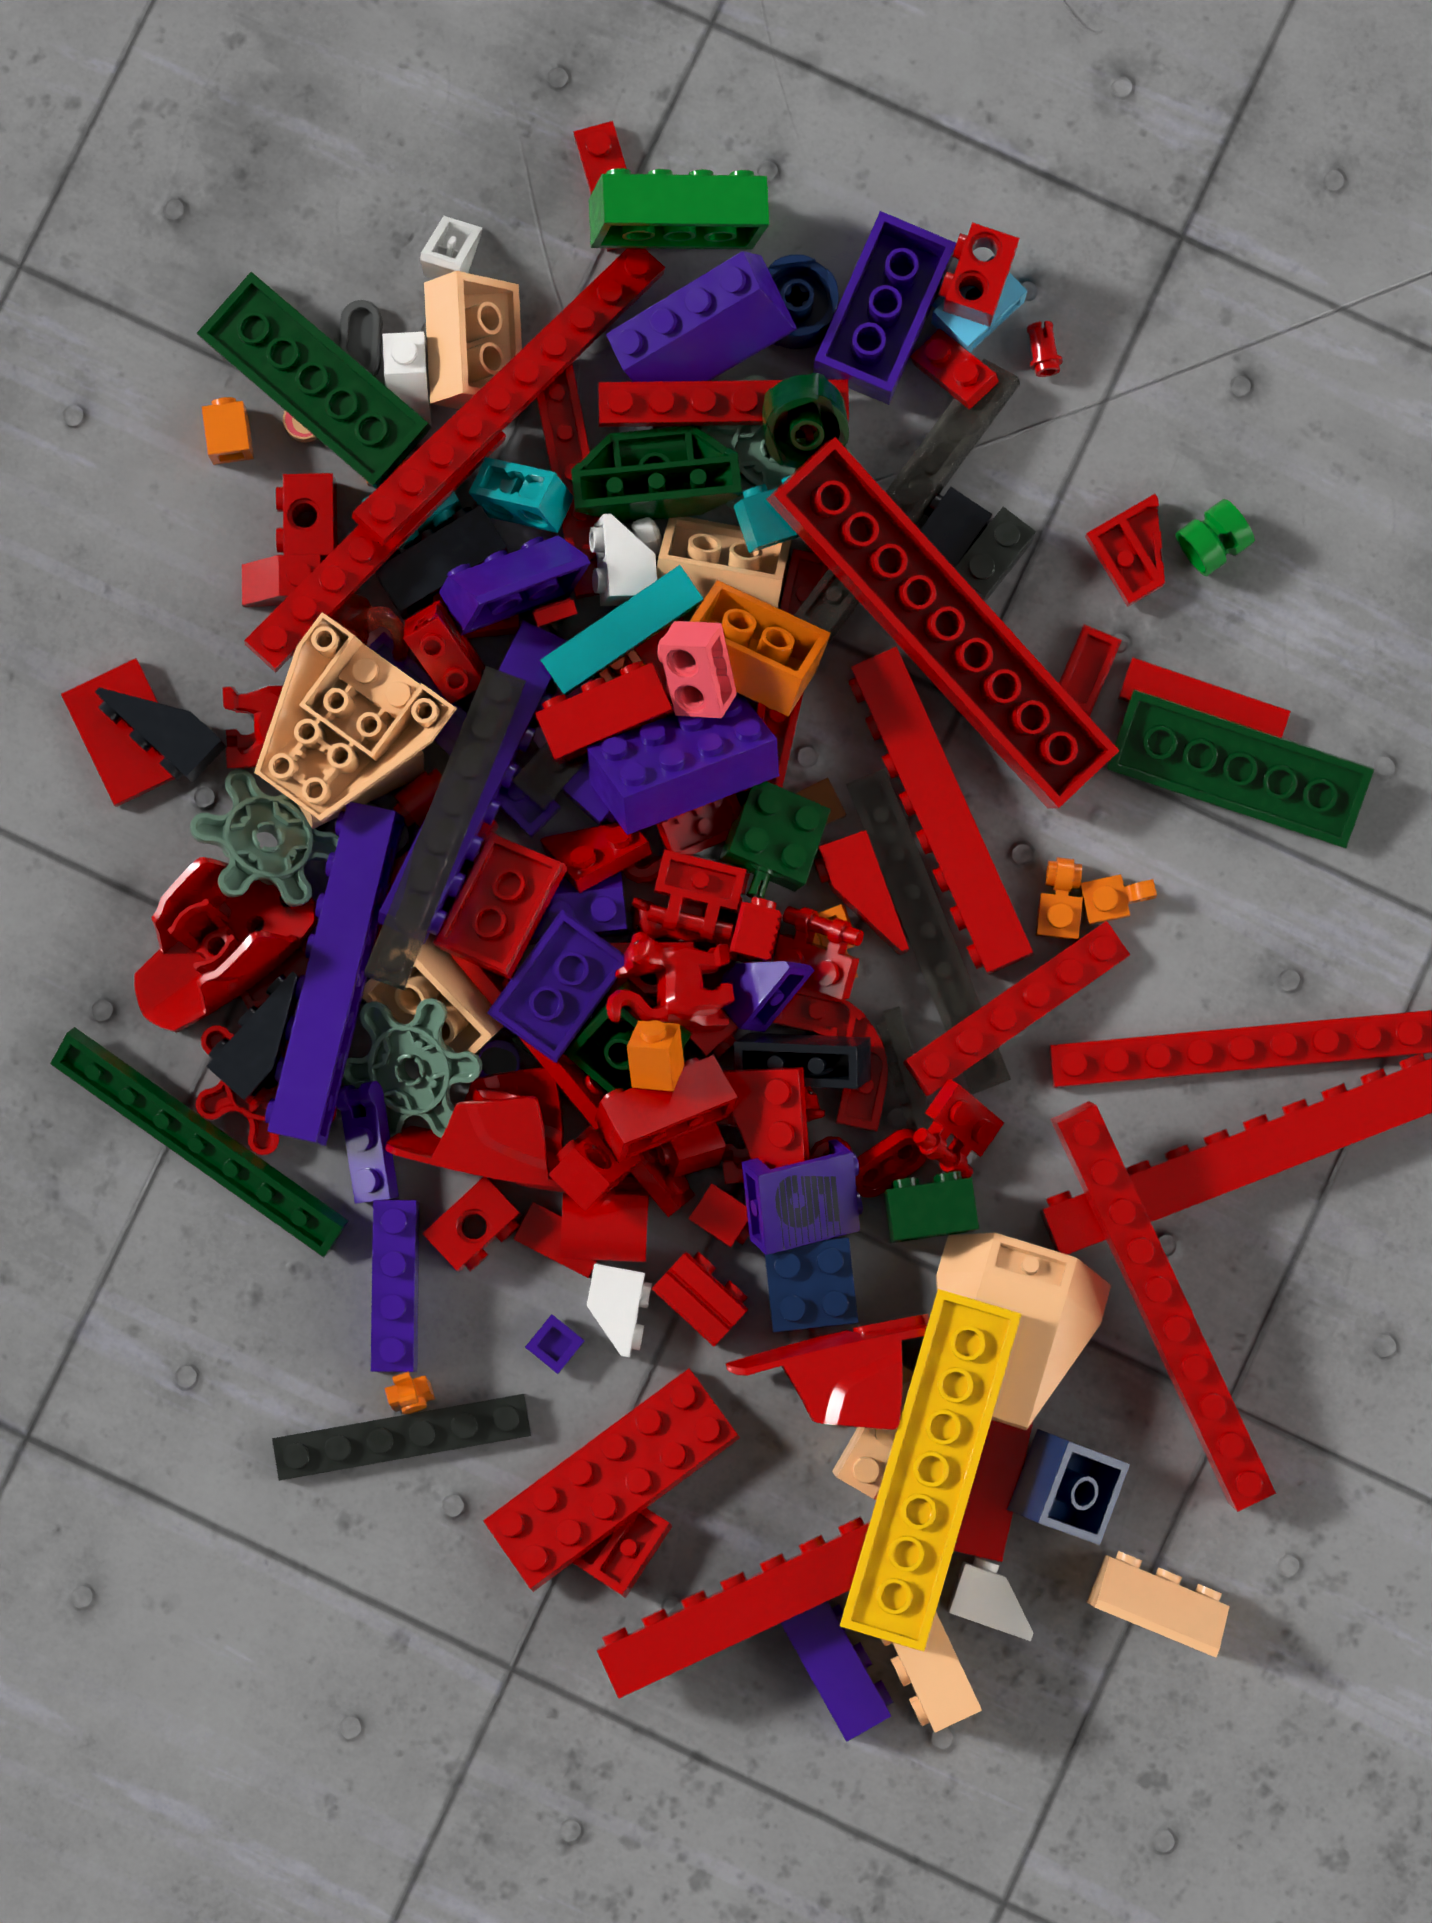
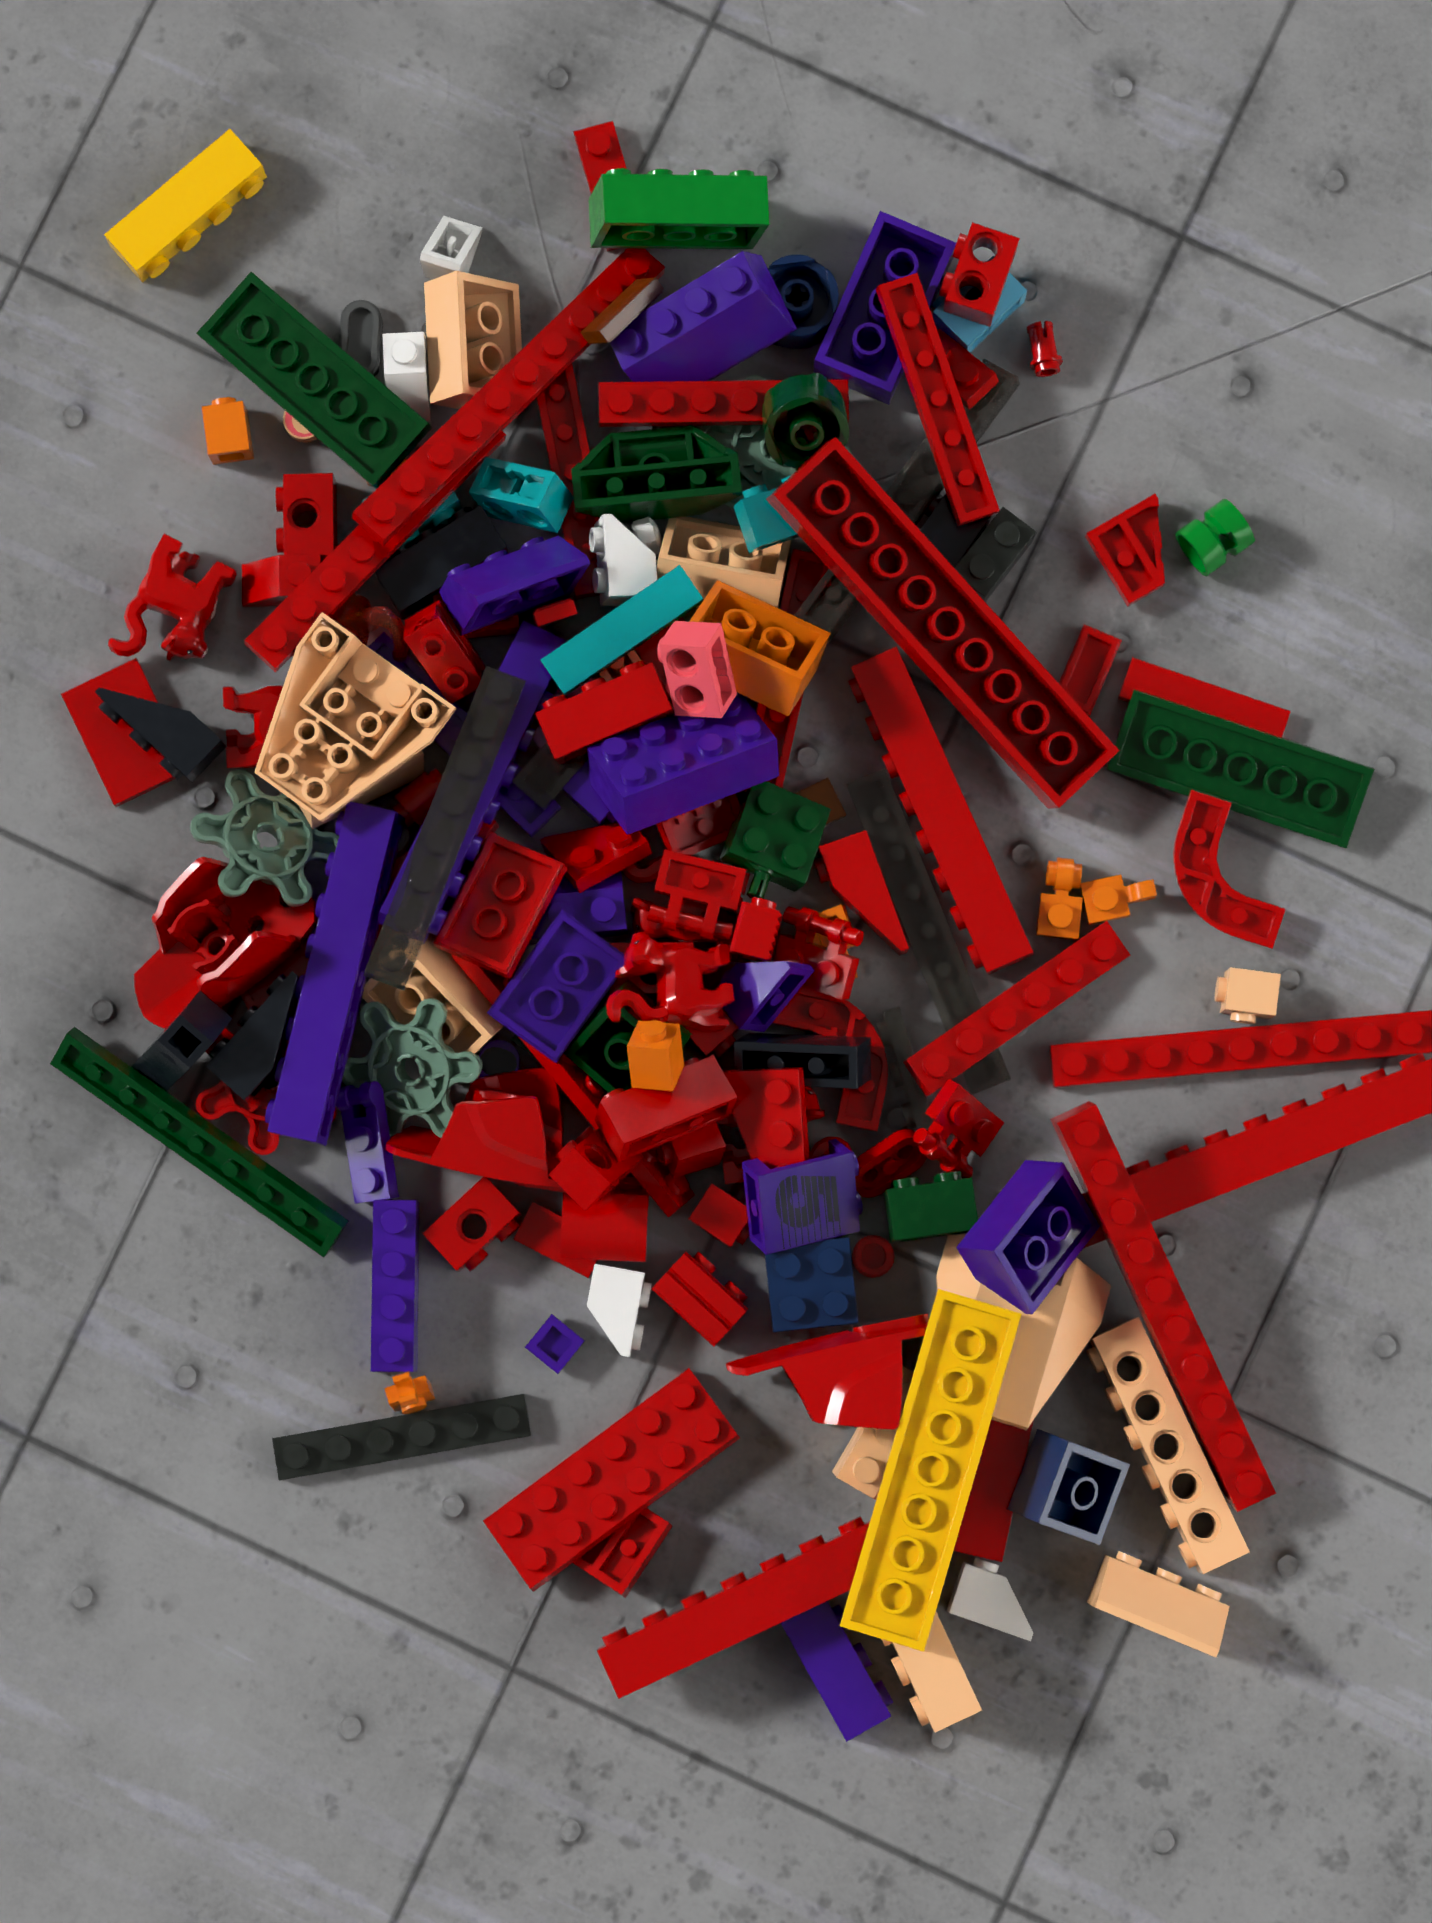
none -> yellow brick [104,129,267,283]
none -> red animal [108,533,237,661]
none -> black slope [131,991,232,1091]
none -> reddish brown tile [580,277,664,344]
none -> red tile [852,1235,895,1278]
none -> red plate [876,273,1000,526]
none -> dark purple slope [956,1160,1100,1315]
none -> light nougat brick [1086,1317,1250,1574]
none -> red plate [1173,790,1286,949]
none -> light nougat brick [1215,967,1281,1024]

